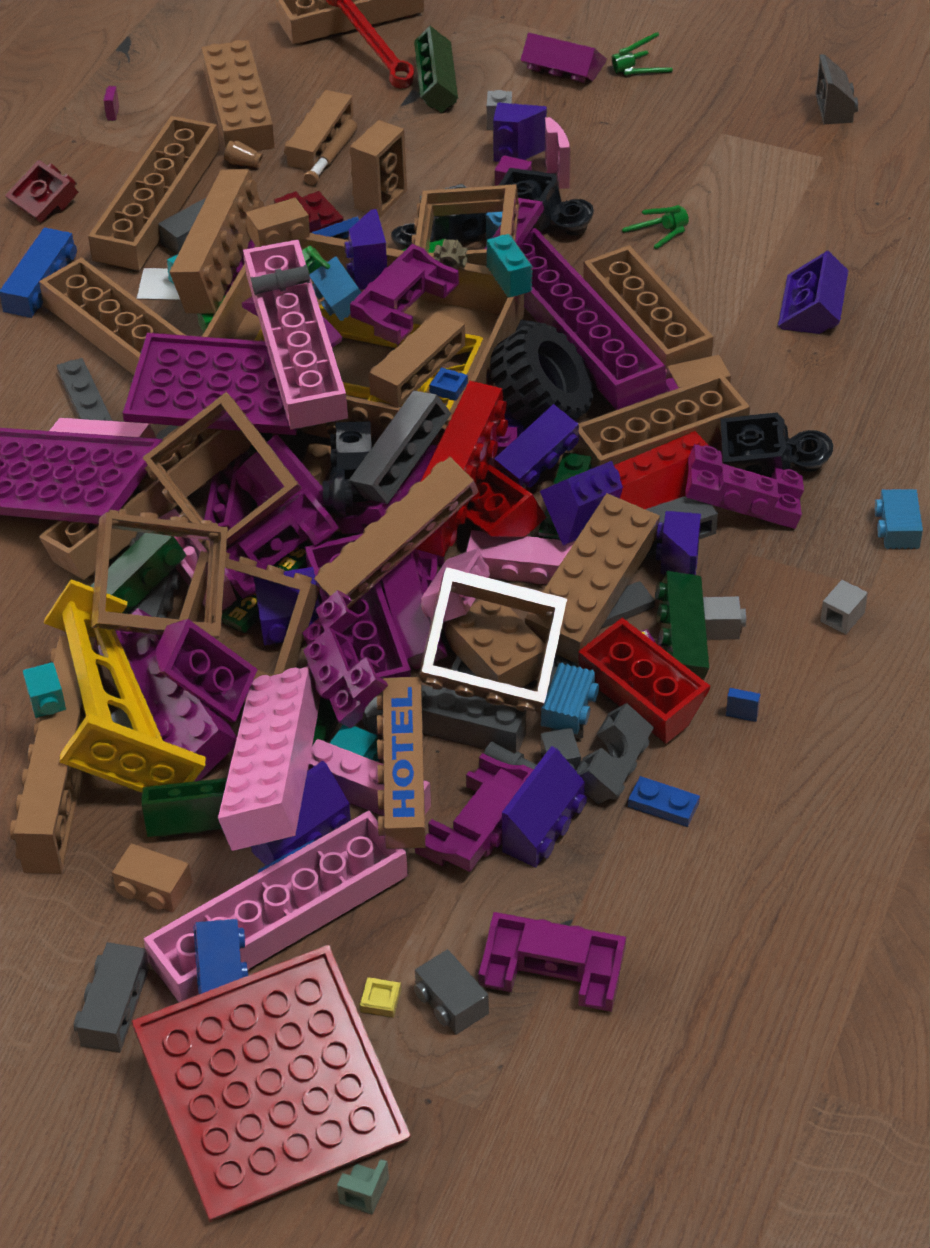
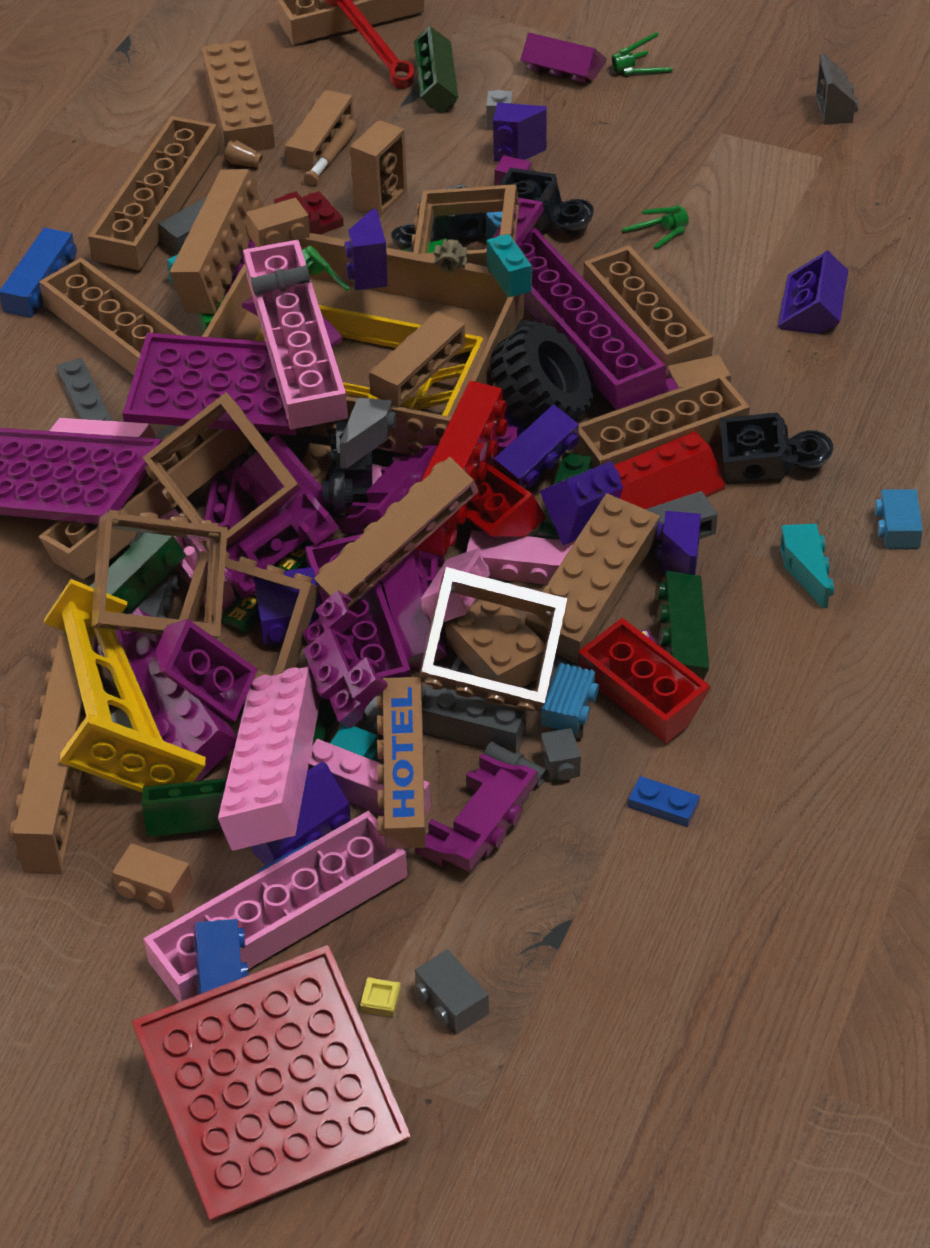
dark red plate [5,160,79,223] -> none
teal brick [22,662,66,718] -> none
dark grey brick [74,942,150,1053] -> none
magenta tile [103,86,119,121] -> none
white sticker [137,268,180,300] -> none
dark azure brick [309,256,361,321] -> none
blue plate [312,216,359,239] -> none
sand green panel [337,1159,389,1215] -> none
dark grey brick [349,390,452,504] -> none
magenta bracket [350,244,459,345] -> none
blue plate [429,367,468,401] -> none
magenta bracket [478,912,626,1012] -> none
dark purple slope [502,746,587,868] -> none
bright pink slope [545,117,570,189] -> none
dark grey arch [576,703,654,804] -> none
dark grey tile [602,581,655,628] -> none
magenta bracket [686,444,804,529] -> none
light grey brick [703,597,746,640] -> none
blue tile [726,688,760,722] -> none
light grey brick [820,580,868,634] -> none
none -> dark grey slope [340,398,397,468]
none -> teal slope [780,523,834,608]

